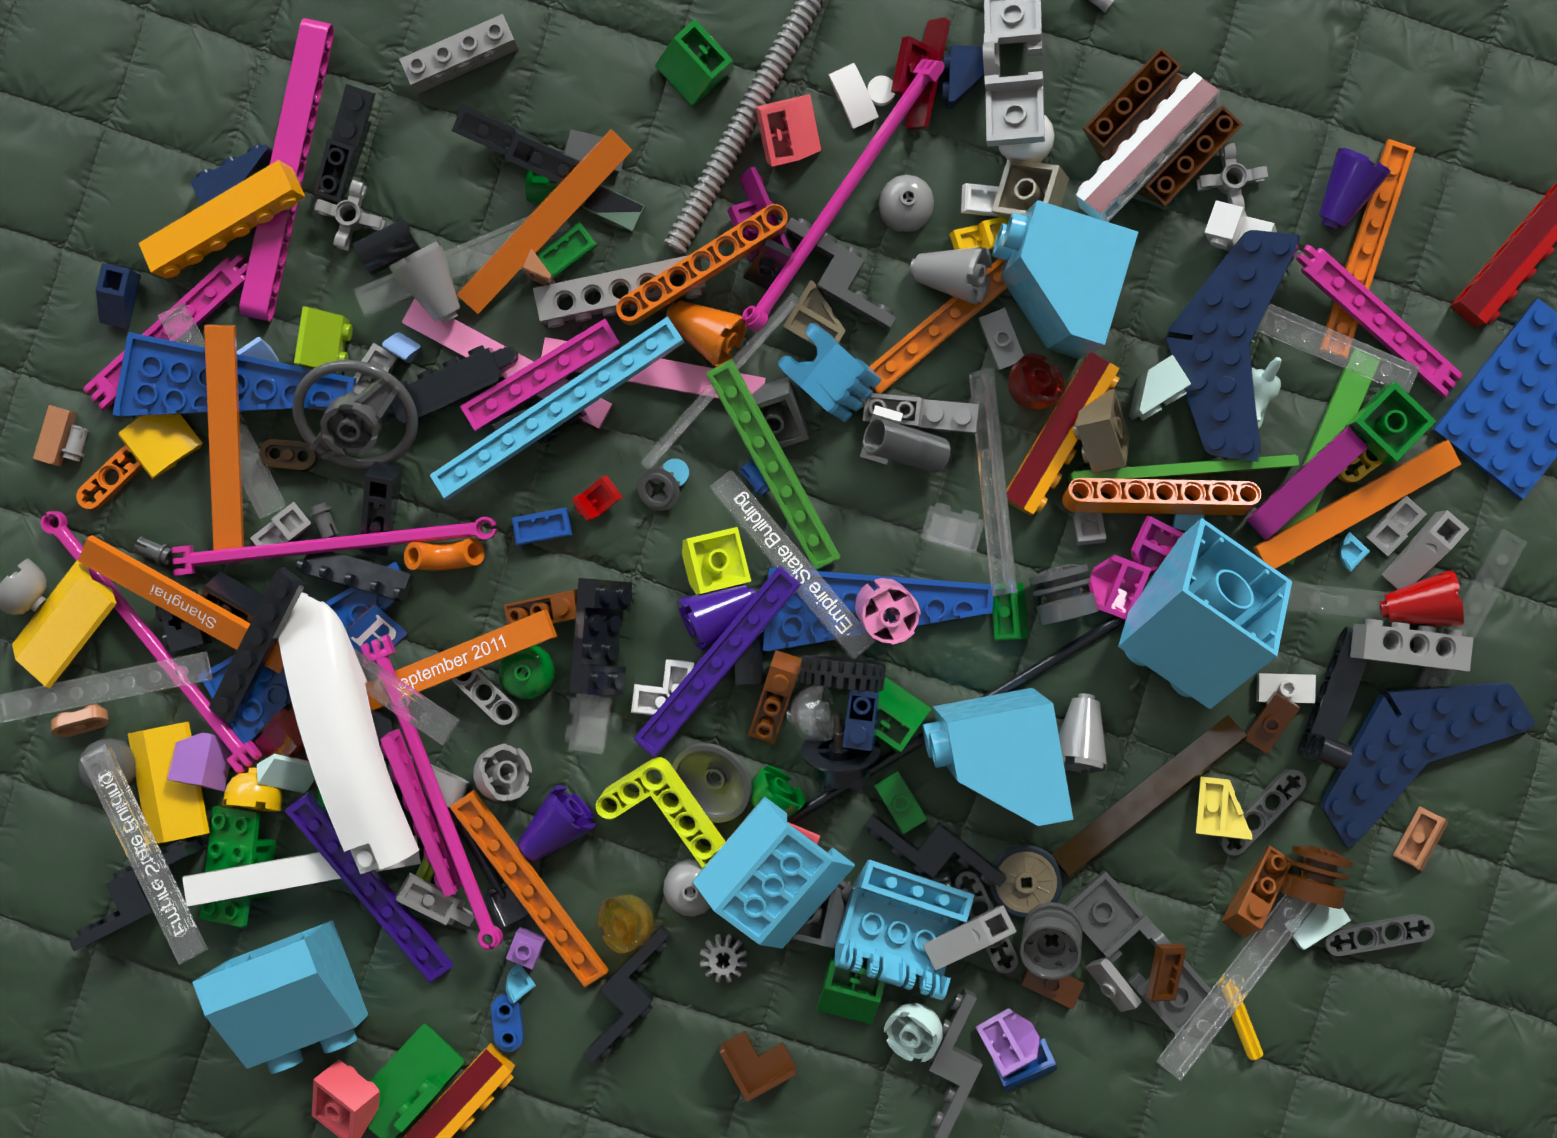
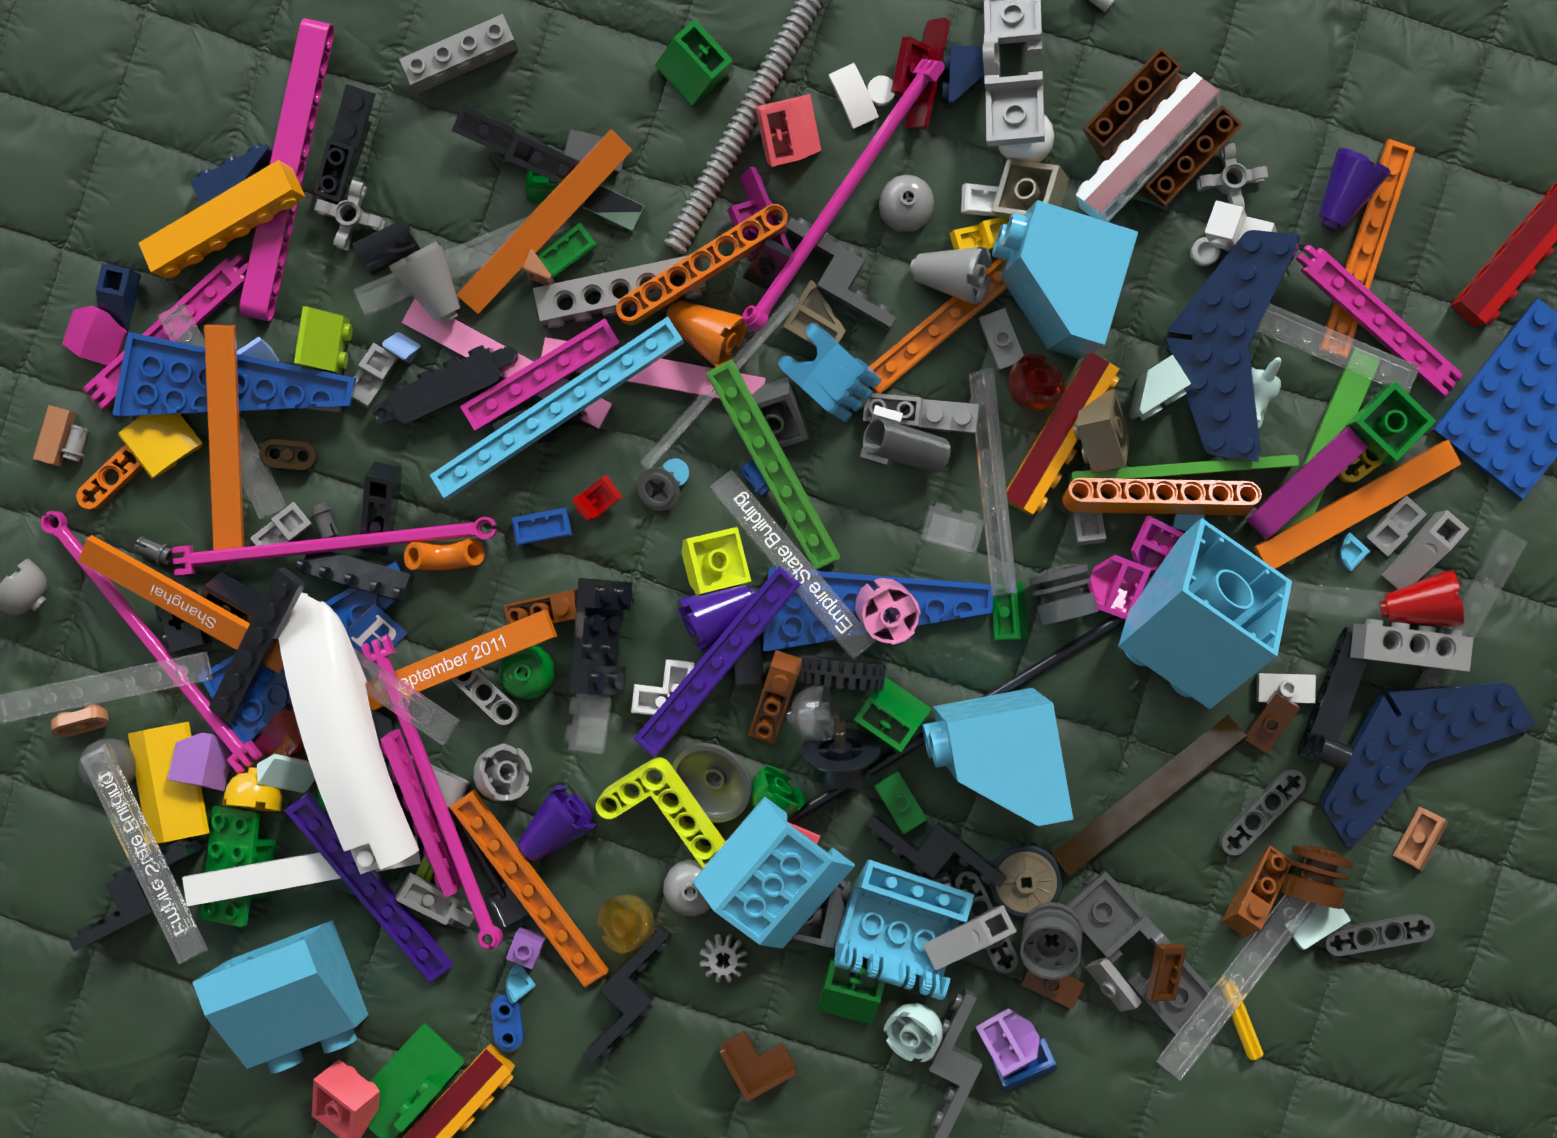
yellow slope [12,560,116,688] -> none
dark grey piece [292,360,418,469] -> none
dark blue slope [842,689,879,751] -> none
light grey cone [1059,693,1107,774] -> none
light yellow wing [1195,777,1252,840] -> none
none -> dark pink slope [62,306,127,365]
none -> white tile [1190,237,1220,267]

